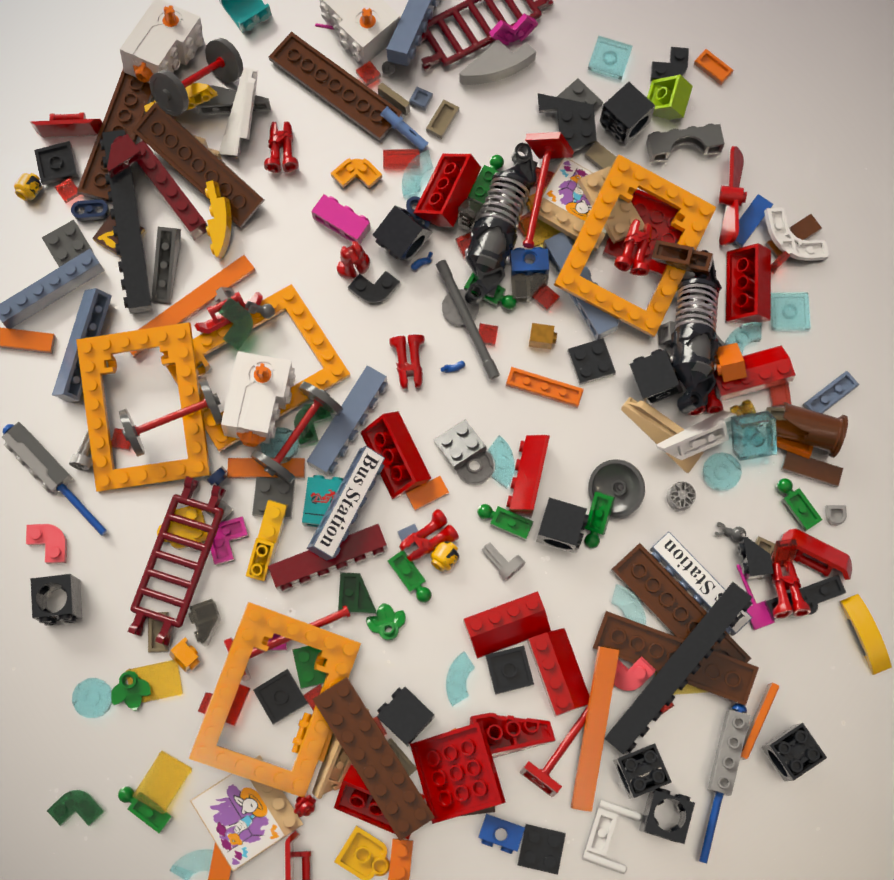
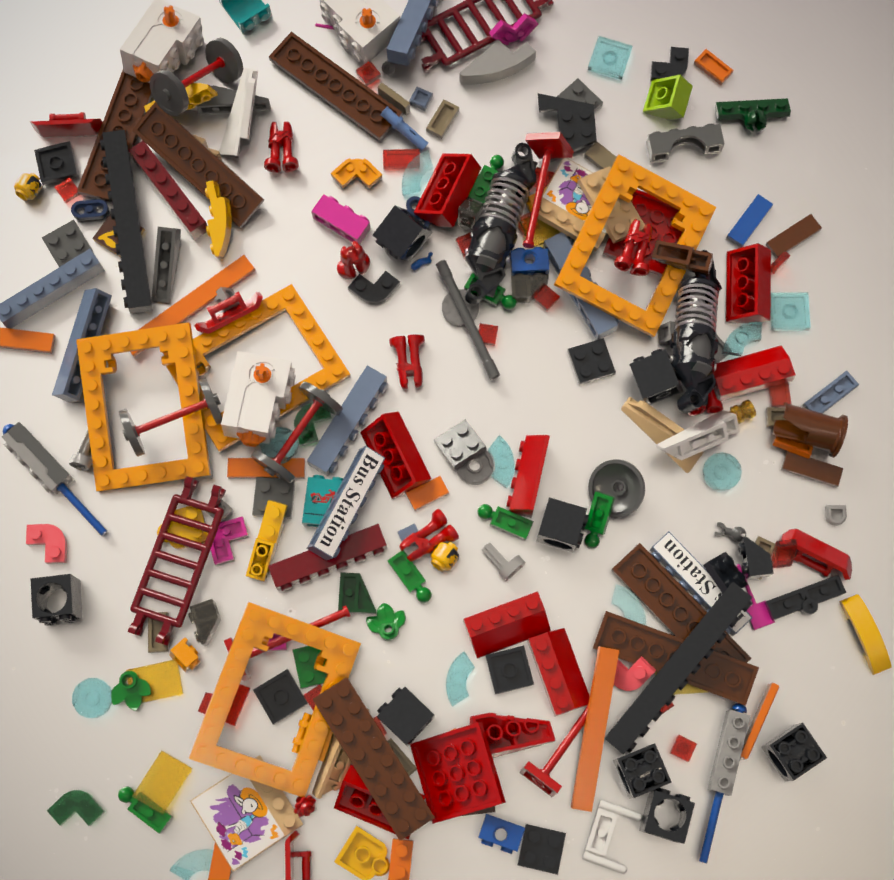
dark red slope [107,134,142,178] -> none
clear red tile [111,428,131,451] -> none
dark blue plate [207,466,227,486] -> none
clear green plate [218,297,253,350] -> none
dark grey arm [245,301,275,319] -> none
blue piece [441,360,465,373] -> none
orange tile [506,367,584,408] -> none
pearl gold brick [529,323,557,350] -> none
black brick [600,82,655,145] -> none
light grey wheel [666,481,696,511] -> none
orange brick [714,343,747,382] -> none
red piece [719,146,747,246] -> none
clear light blue brick [731,411,777,461] -> none
white plate [764,207,829,261] -> none
red piece [771,561,811,619] -> none
green plate [777,478,823,531] -> none
none -> clear red plate [670,735,697,762]
none -> black plate [703,552,748,594]
none -> dark green plate [715,98,791,132]

